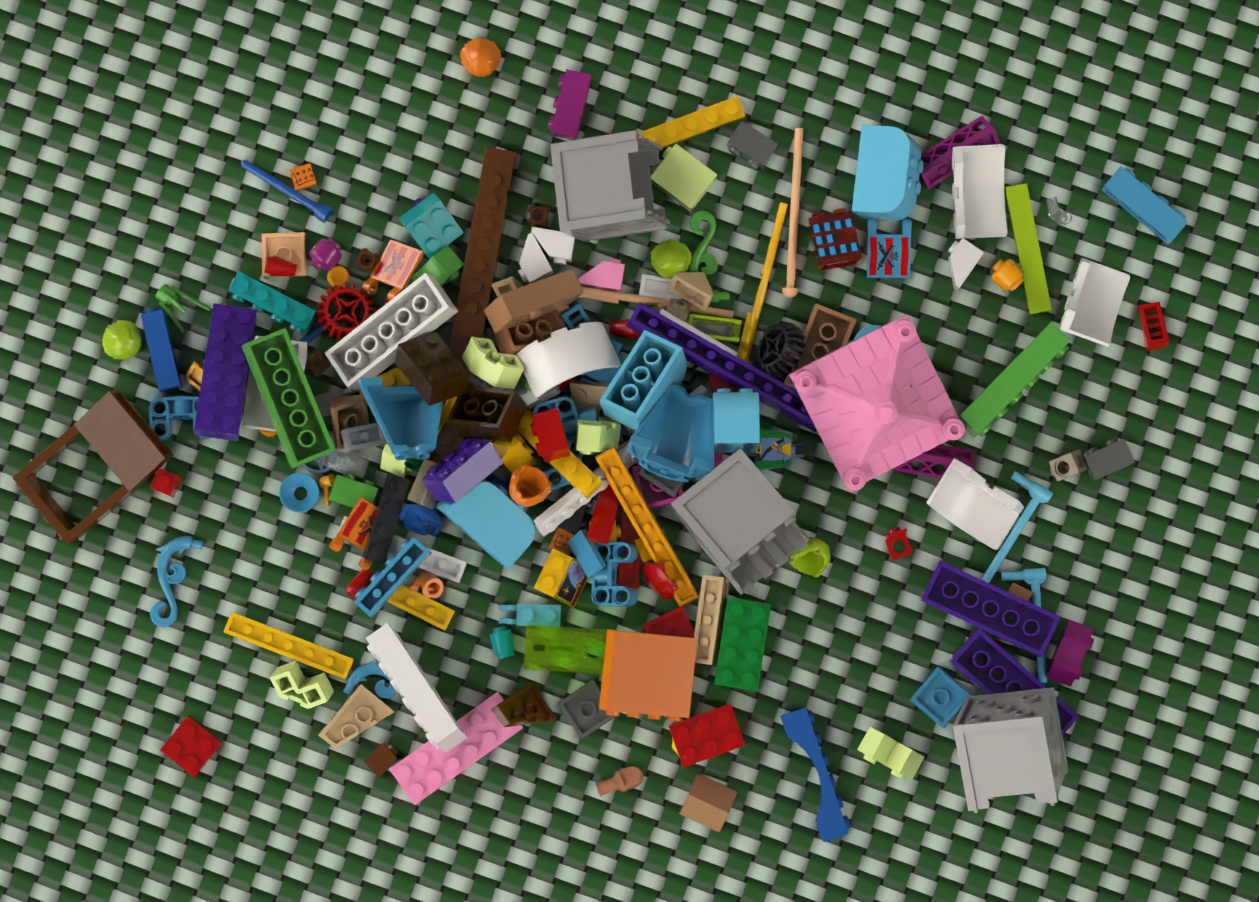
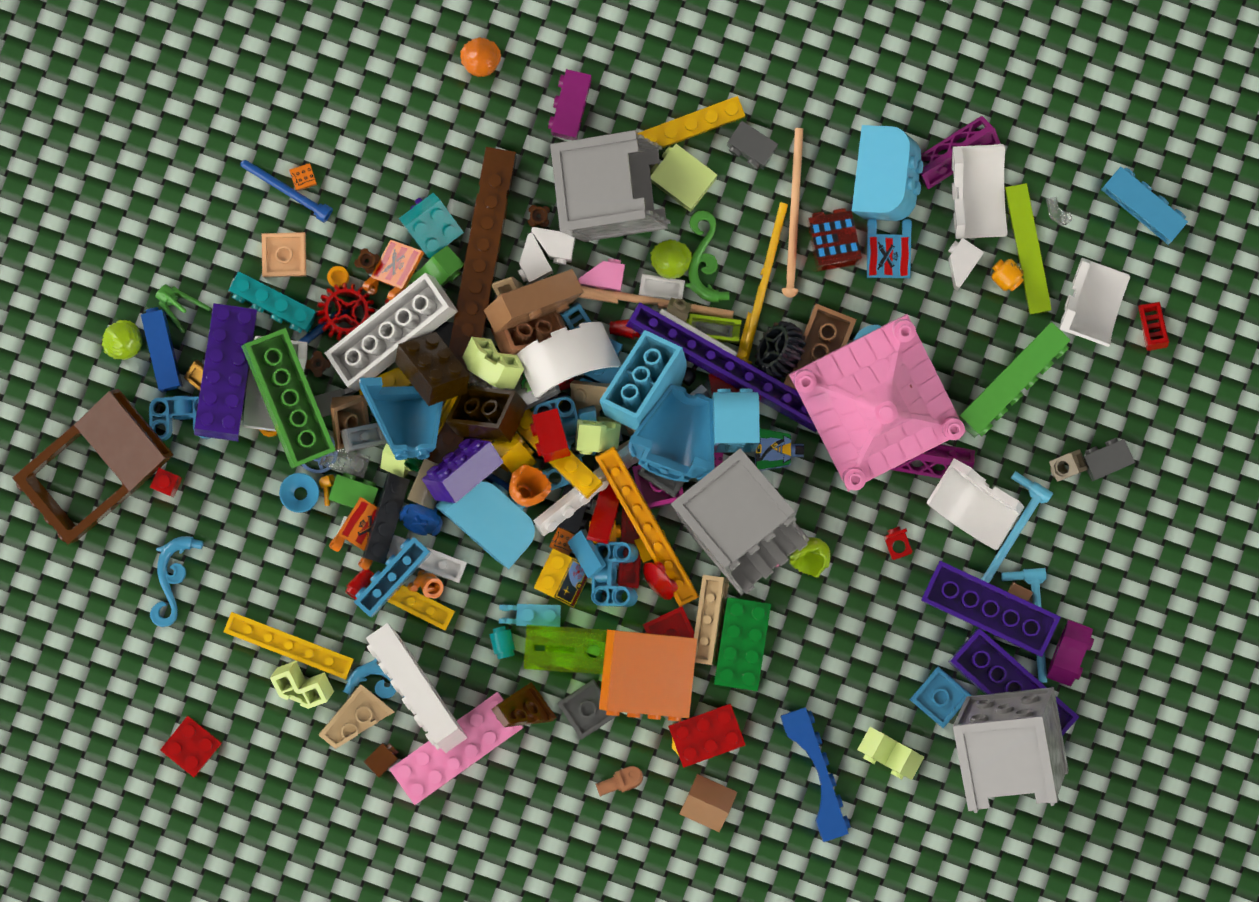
red cone [264,255,297,277] -> none
magenta head [310,238,342,271] -> none
tan slope [668,272,713,312] -> none

